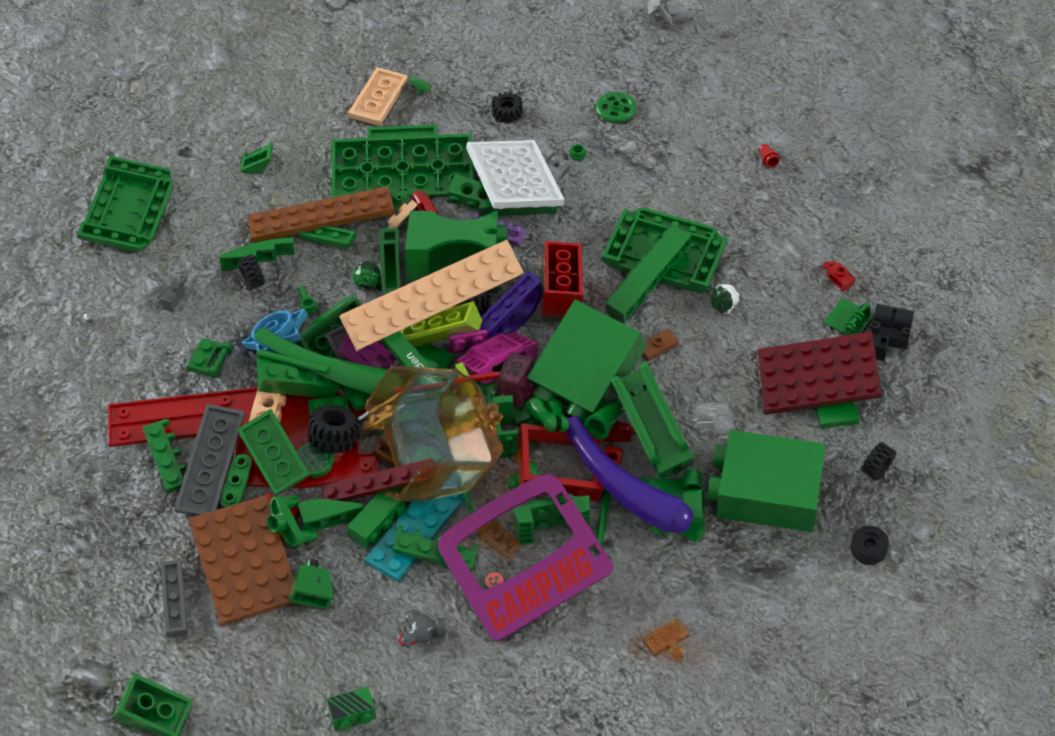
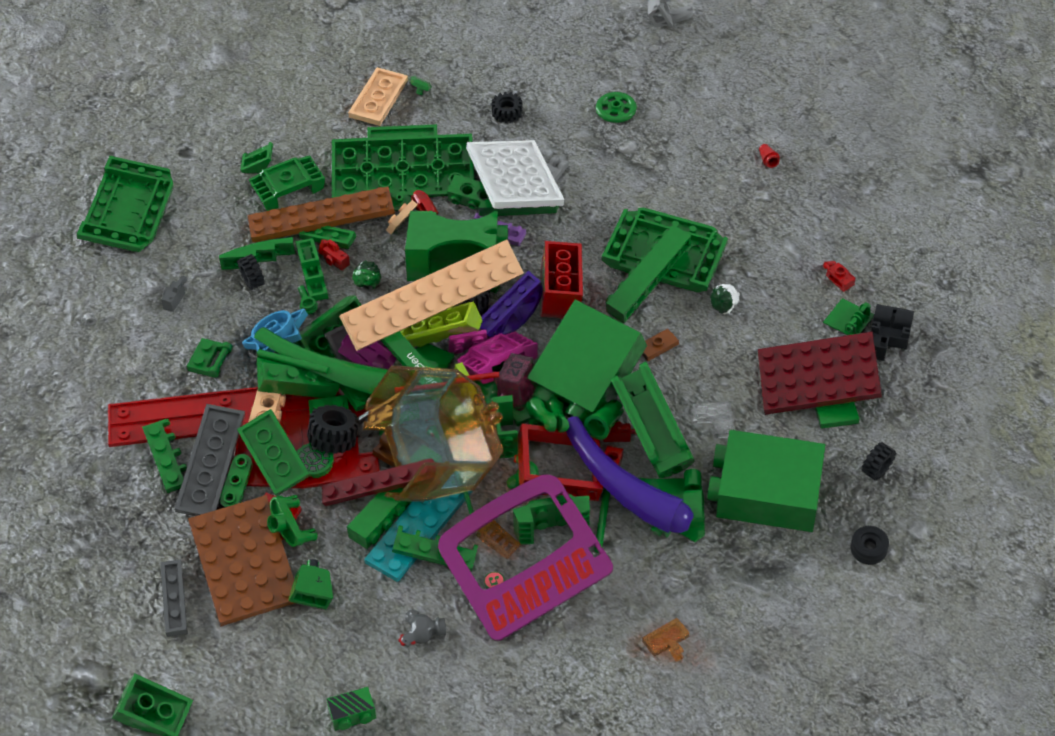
green slope [298,498,363,532] -> none
green slope [380,228,401,295] -> none
green plate [569,144,587,160] -> none
none -> green plate [249,155,325,211]
none -> green slope [295,238,329,301]
none -> red piece [318,239,350,271]

